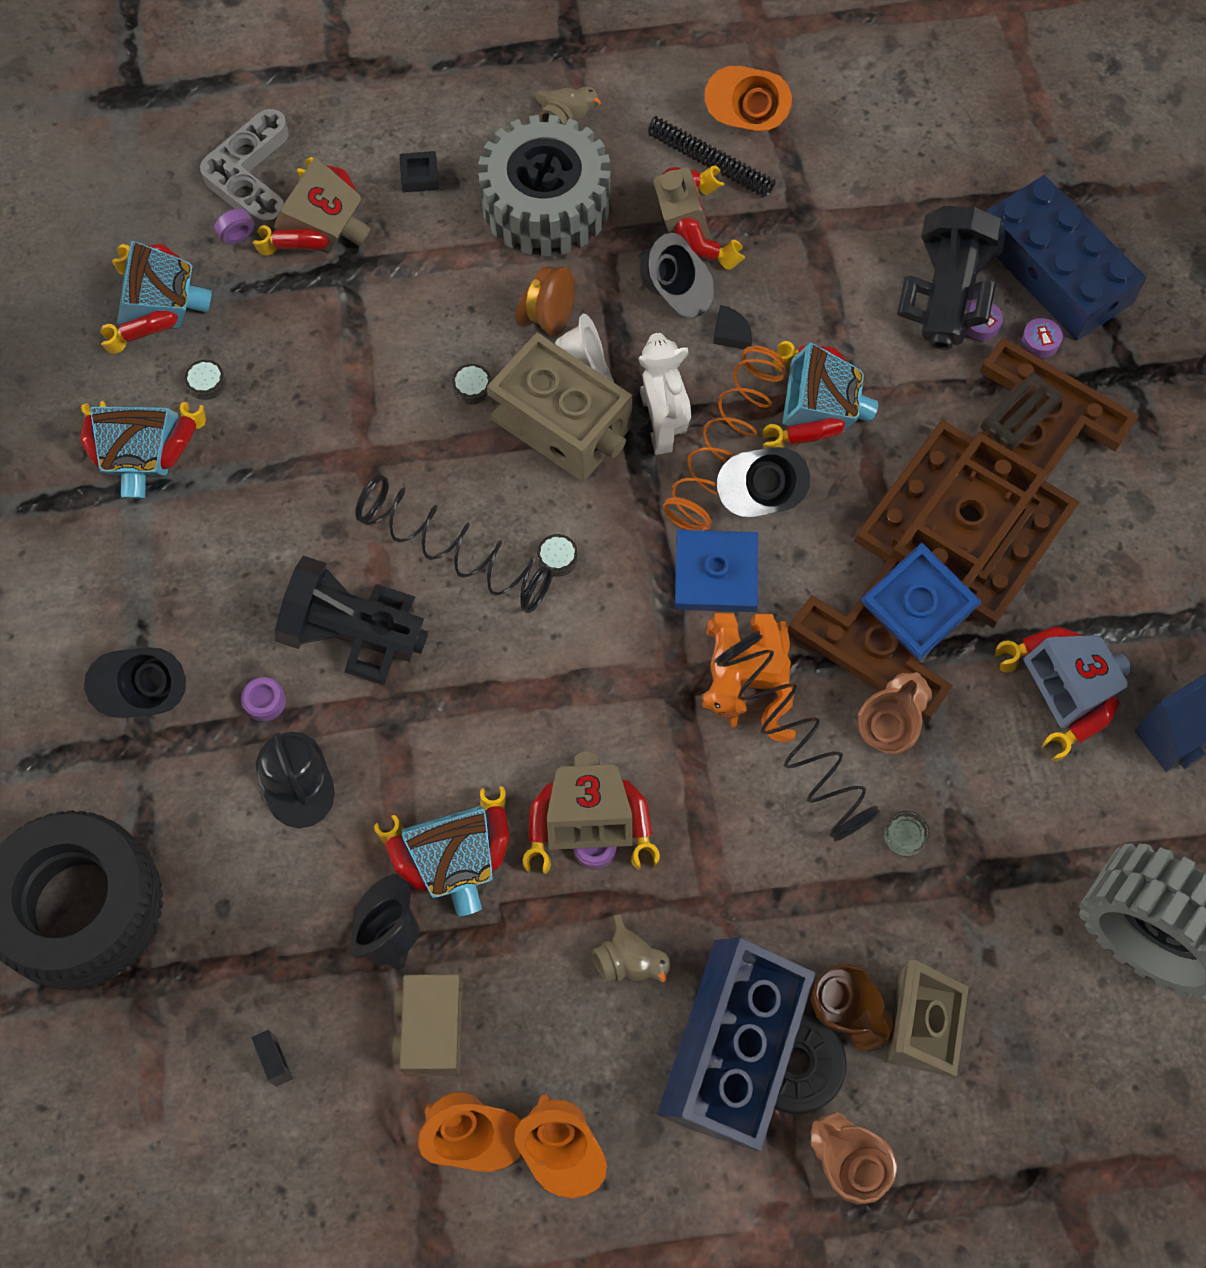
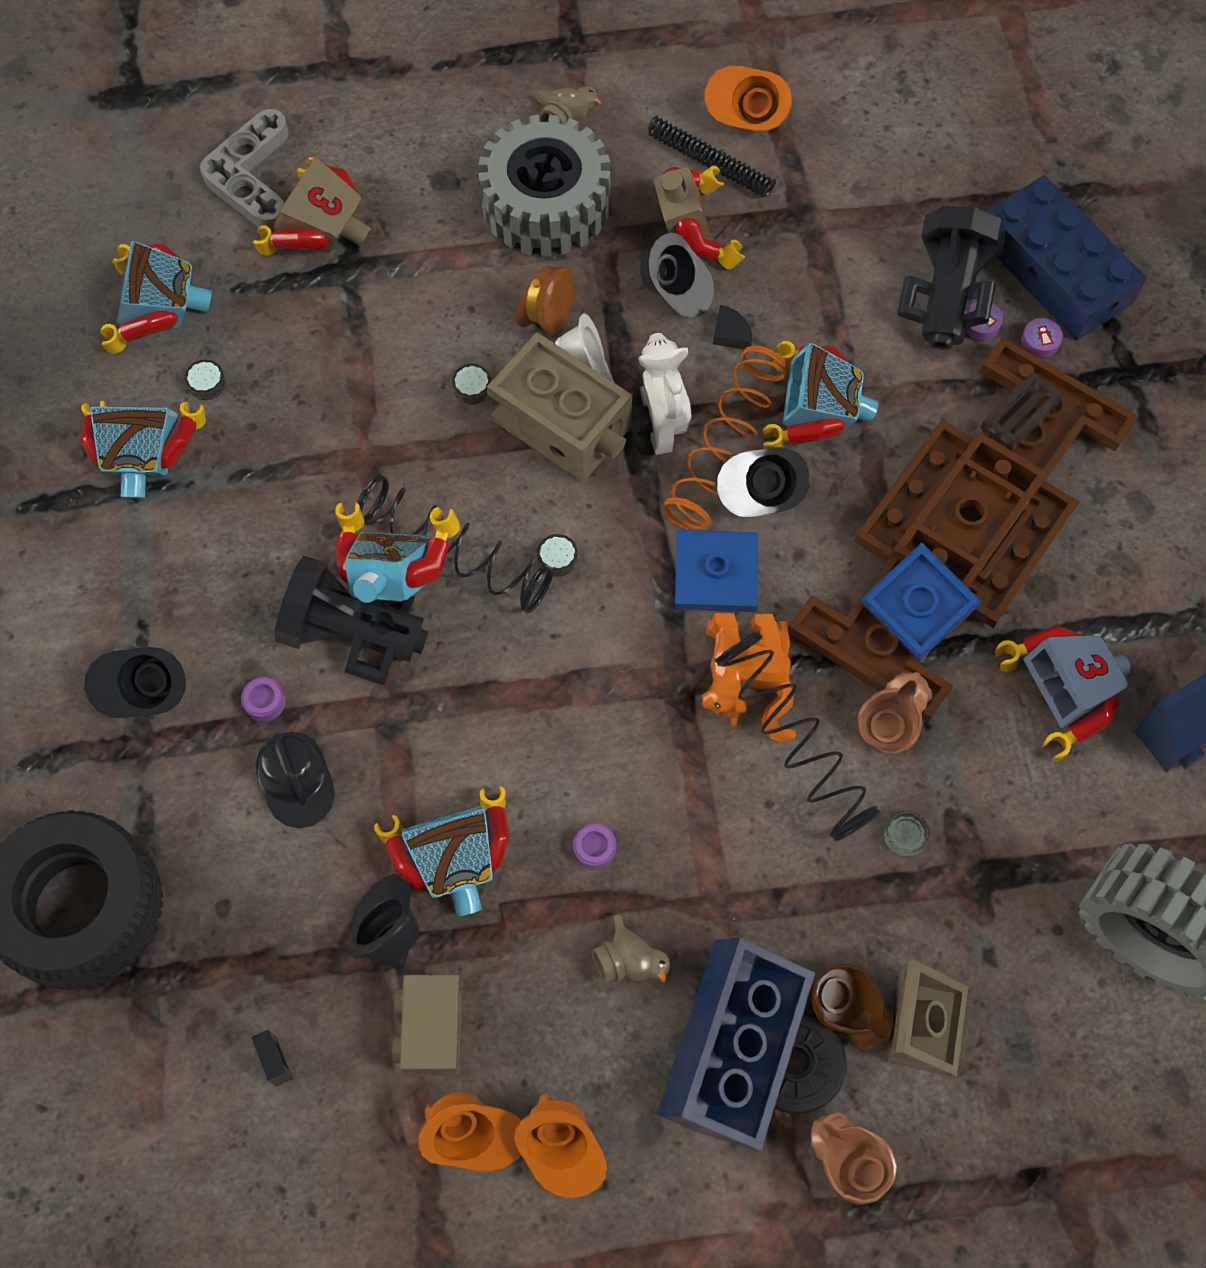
medium lavender tile [214,209,254,244] -> none
black tile [399,151,439,193] -> none
dark tan torso [523,751,660,874] -> none
none -> torso [335,503,460,603]

